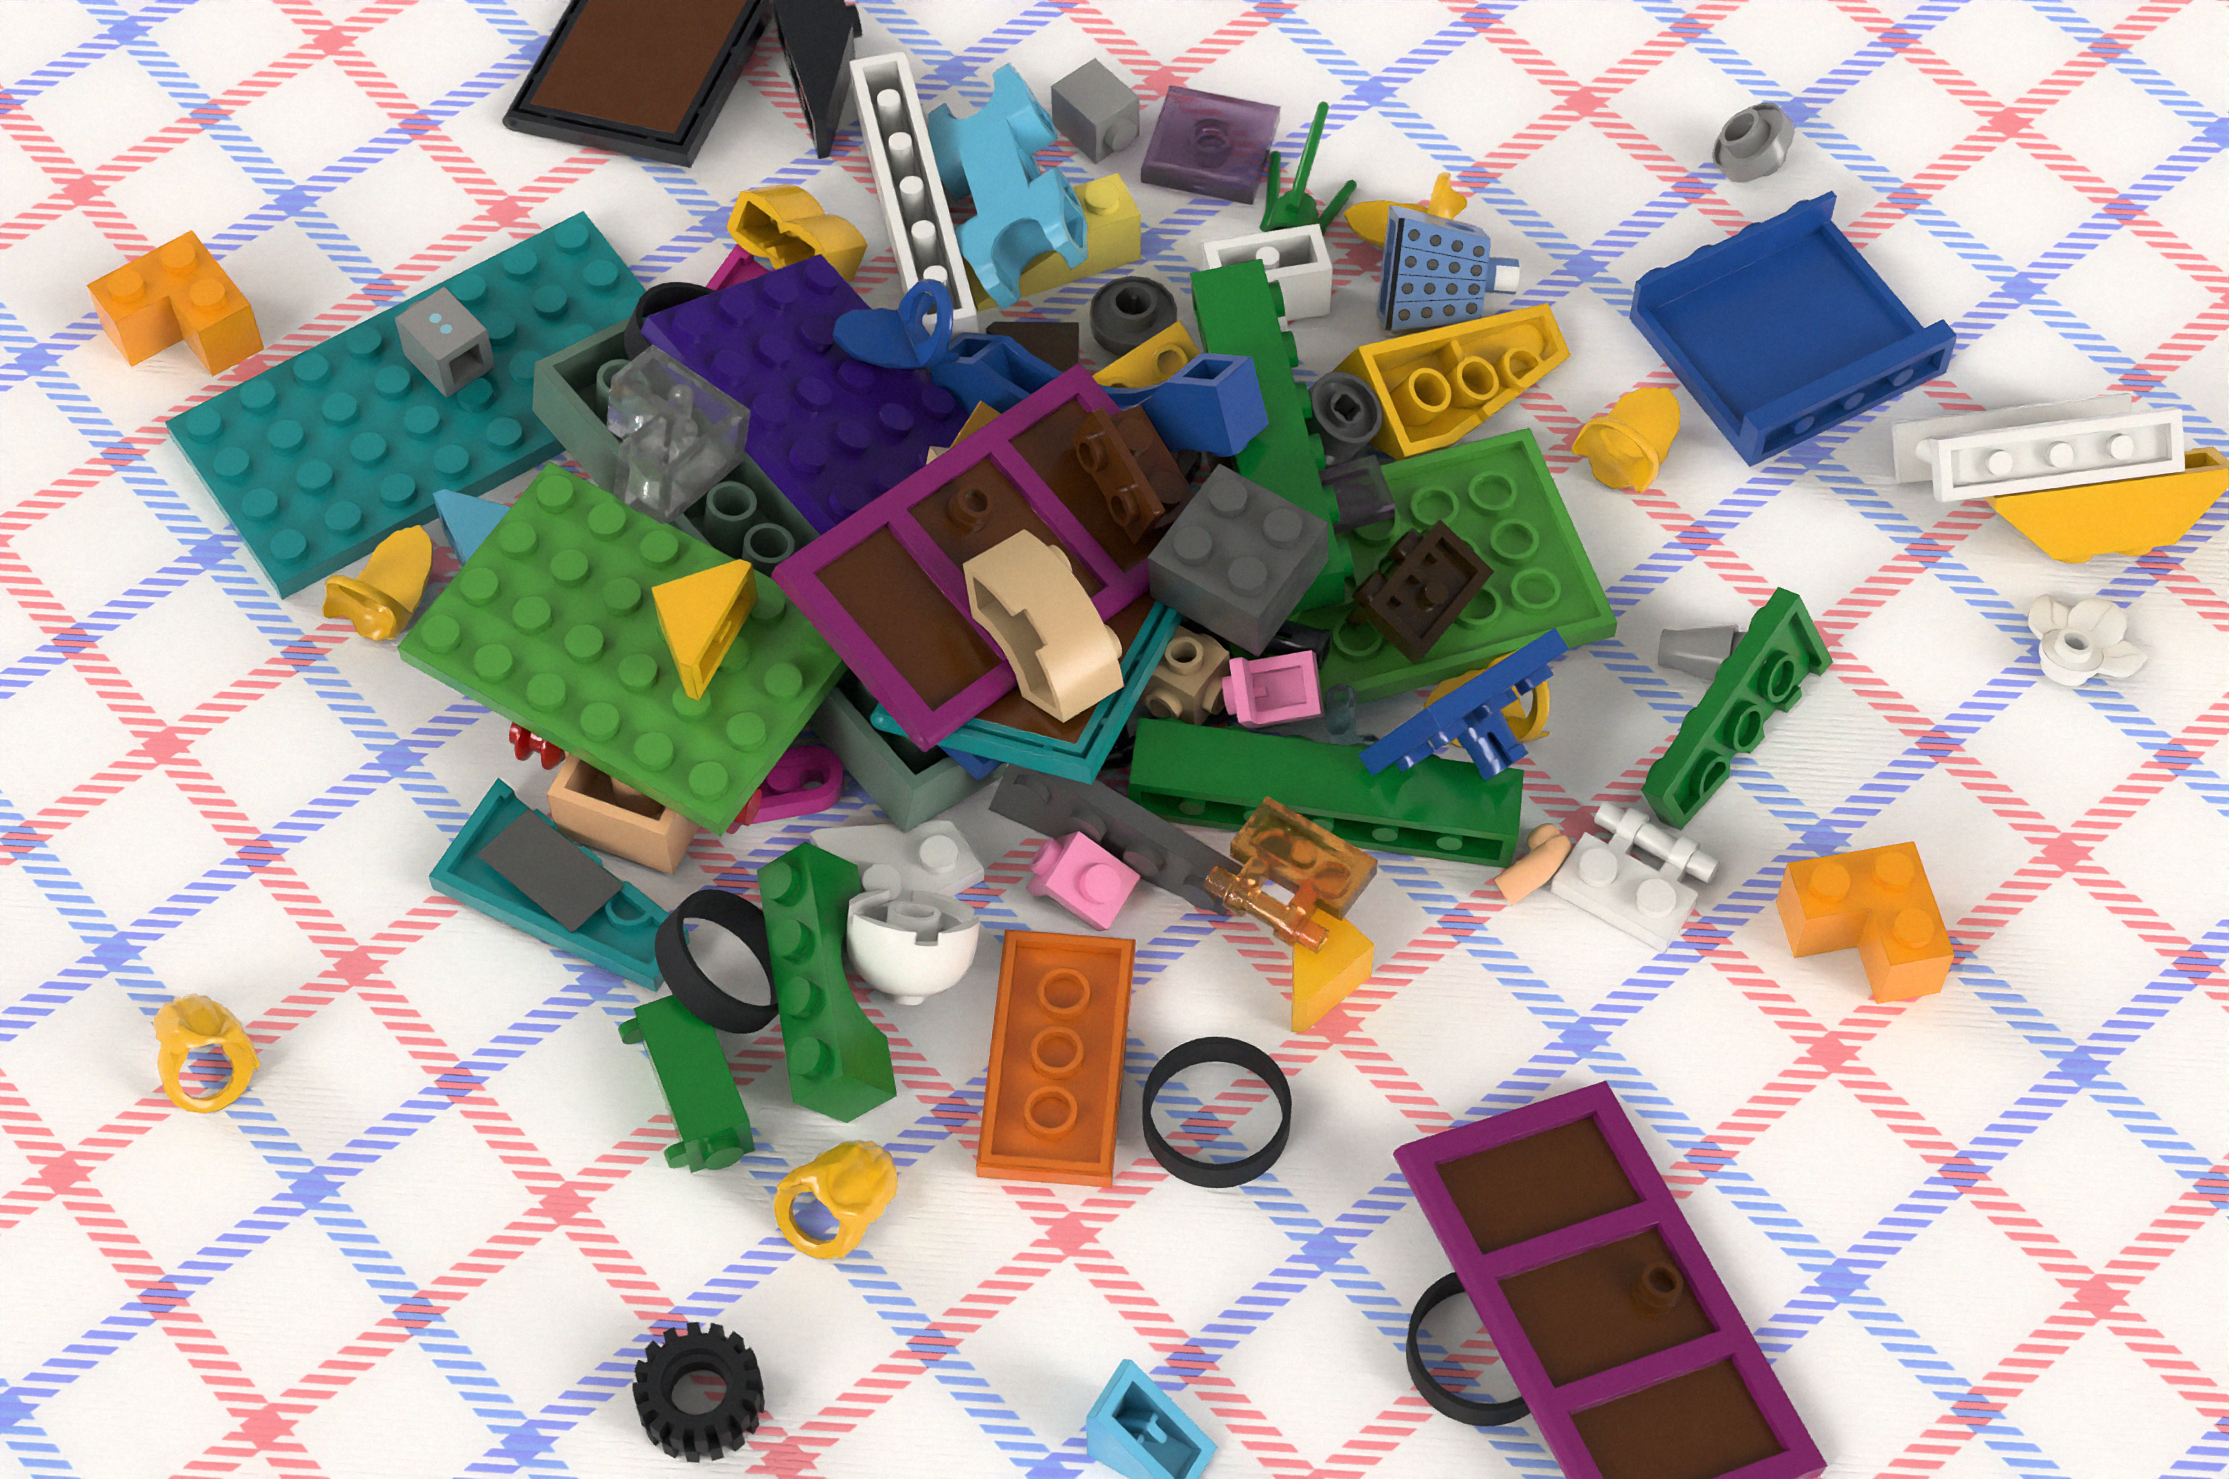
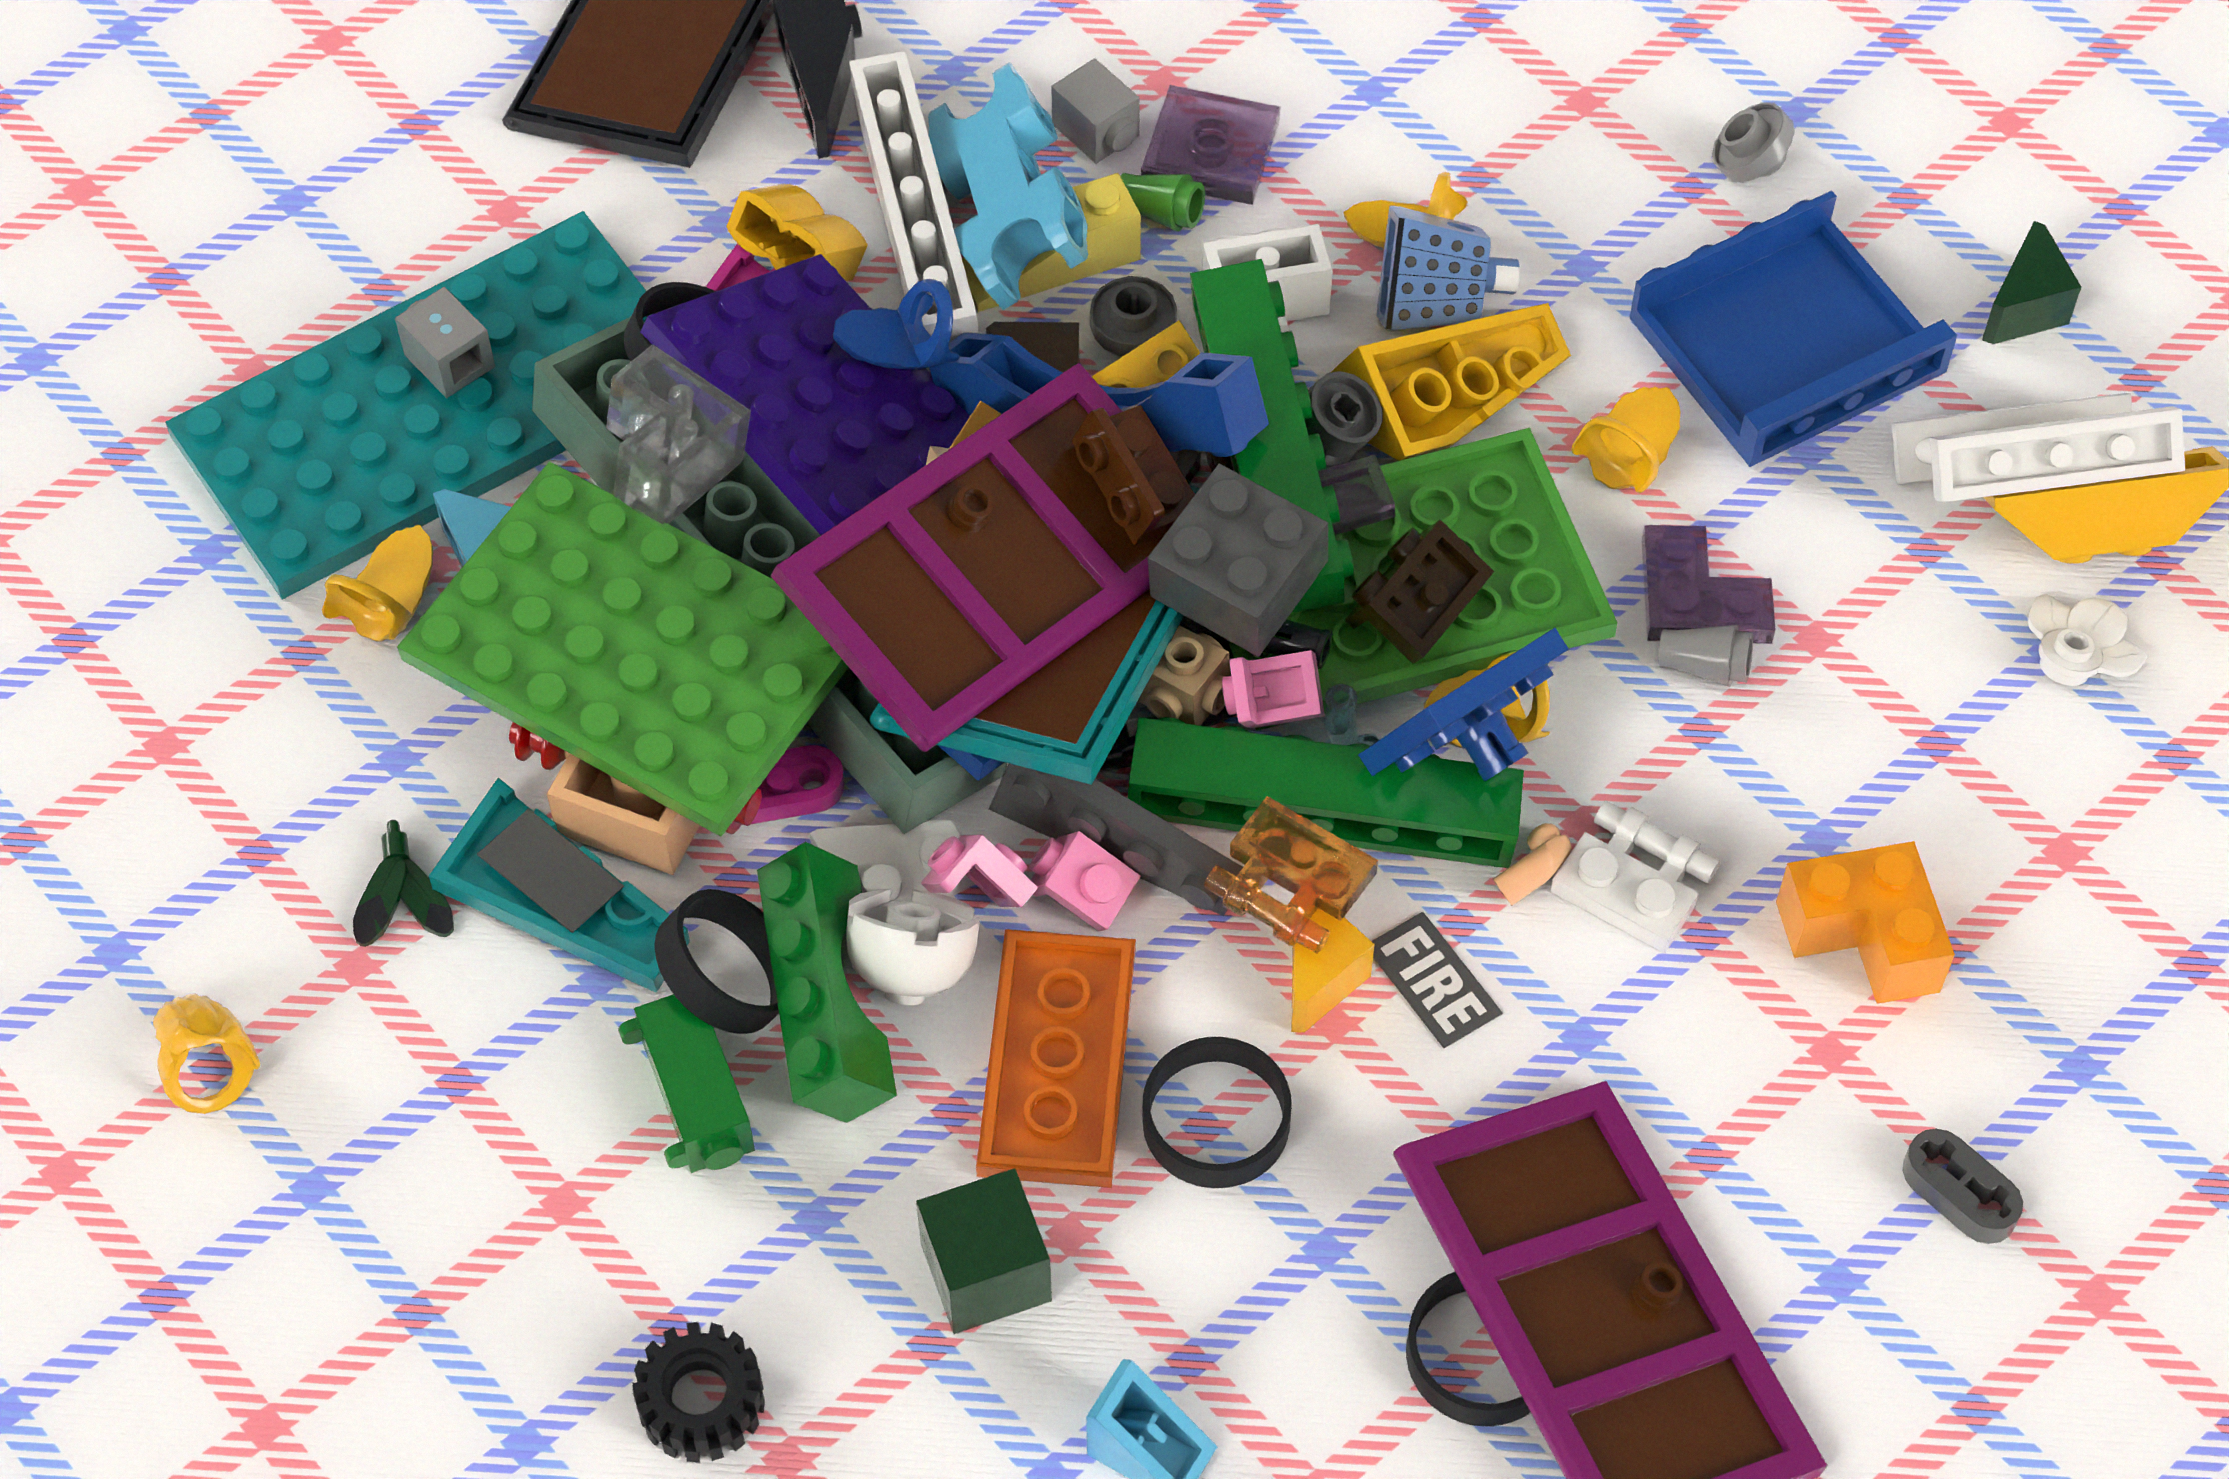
light orange brick [87,230,264,377] -> none
yellow slope [651,559,758,701] -> none
yellow piece [774,1140,898,1259] -> none
tan brick [963,529,1124,723] -> none
green plant [1259,101,1357,237] -> none
green wing [1641,587,1833,831] -> none
none -> dark green piece [353,819,454,947]
none -> dark green head [916,1168,1052,1334]
none -> bright pink bracket [921,835,1038,907]
none -> bright green cone [1120,173,1205,232]
none -> dark grey sticker [1371,912,1503,1048]
none -> clear purple plate [1642,525,1776,644]
none -> dark grey beam [1902,1128,2023,1244]
none -> dark green slope [1982,221,2082,344]

